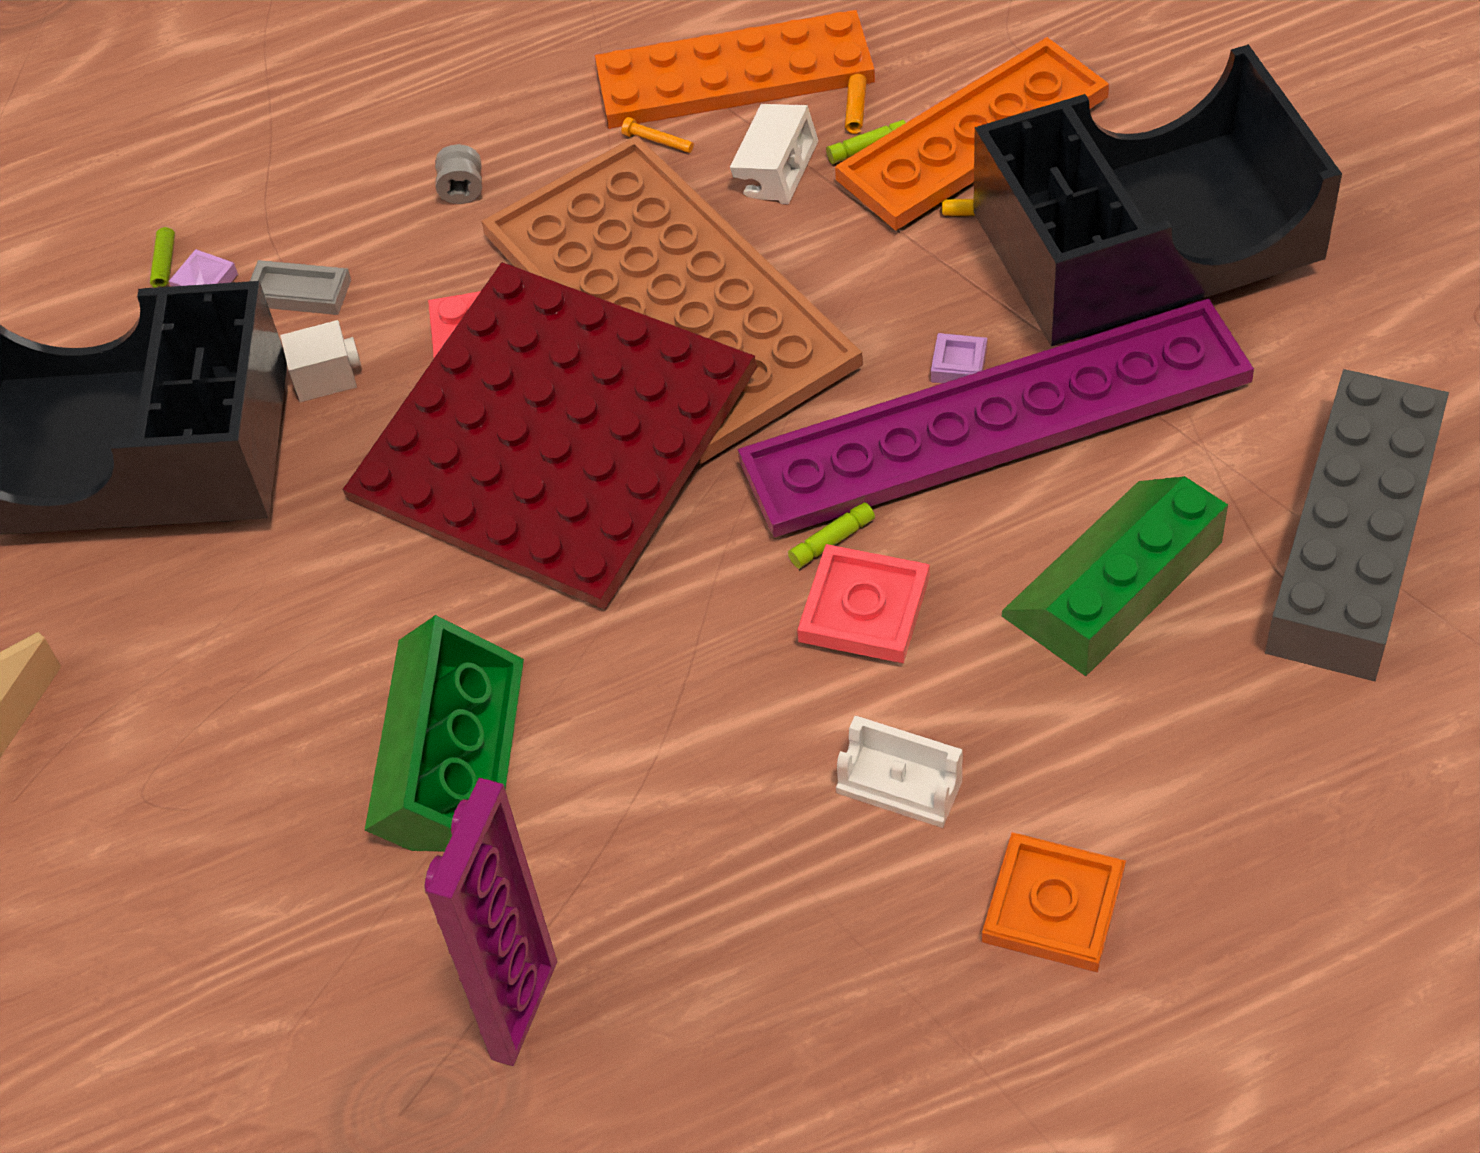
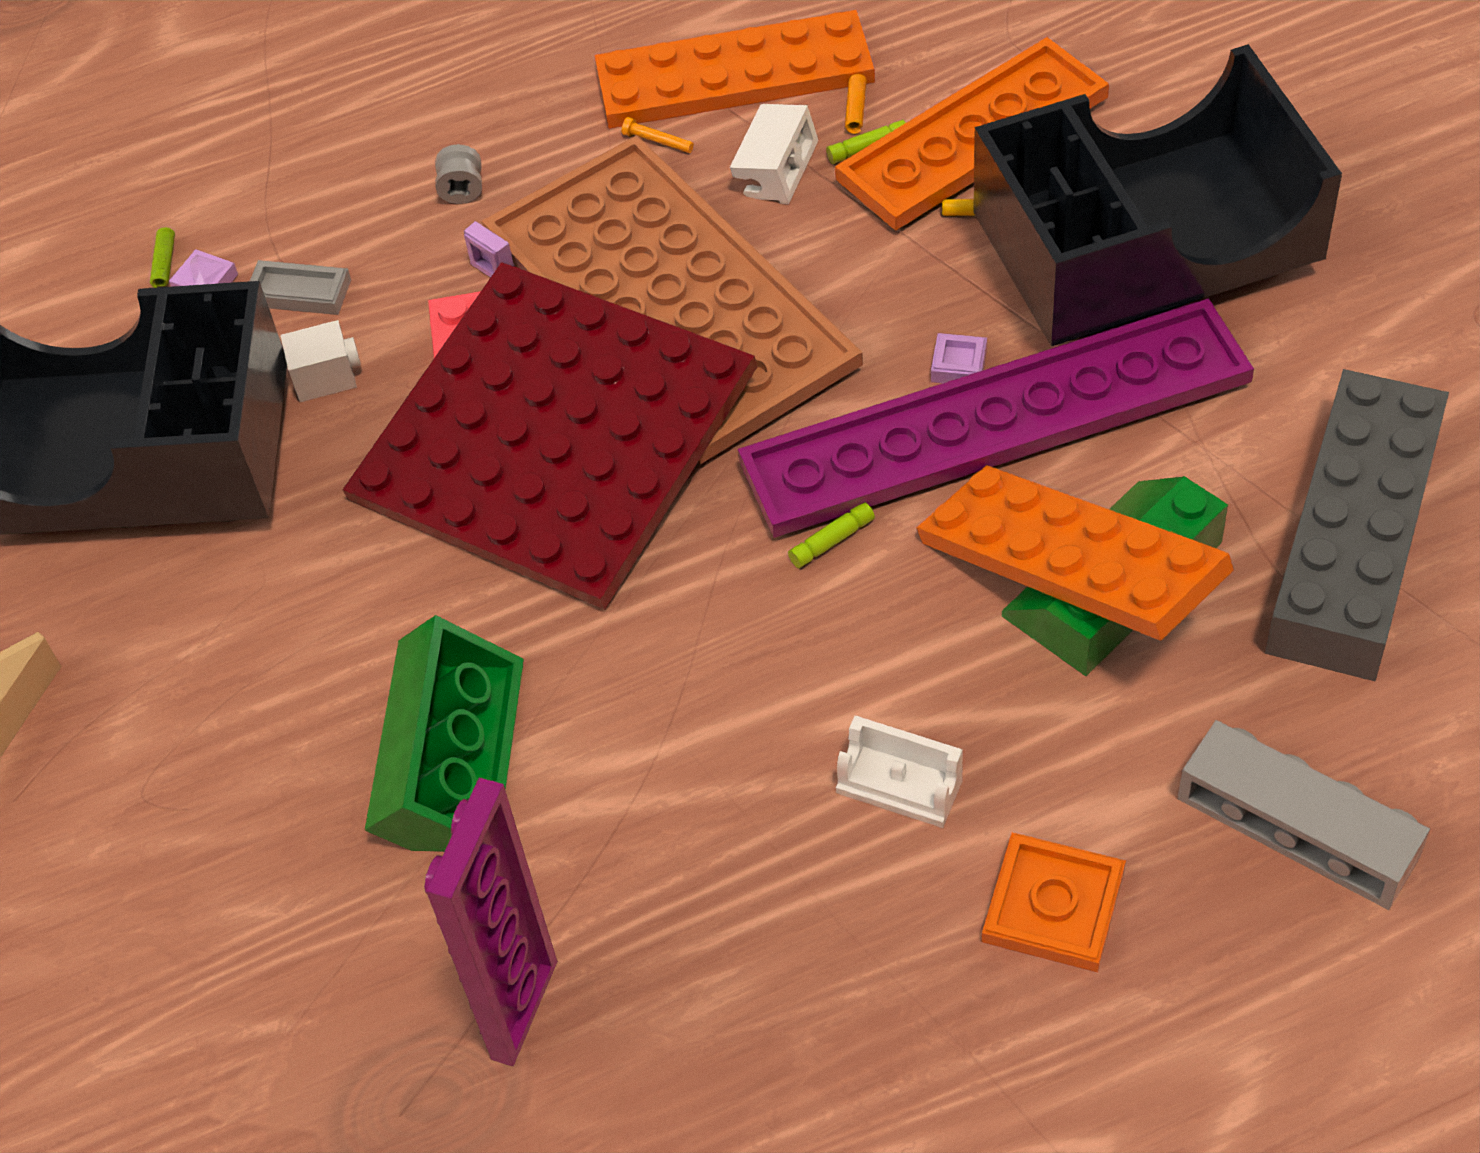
coral plate [797,544,930,664] -> none
none -> lavender tile [464,221,514,277]
none -> orange plate [916,465,1234,641]
none -> light grey brick [1178,720,1430,910]

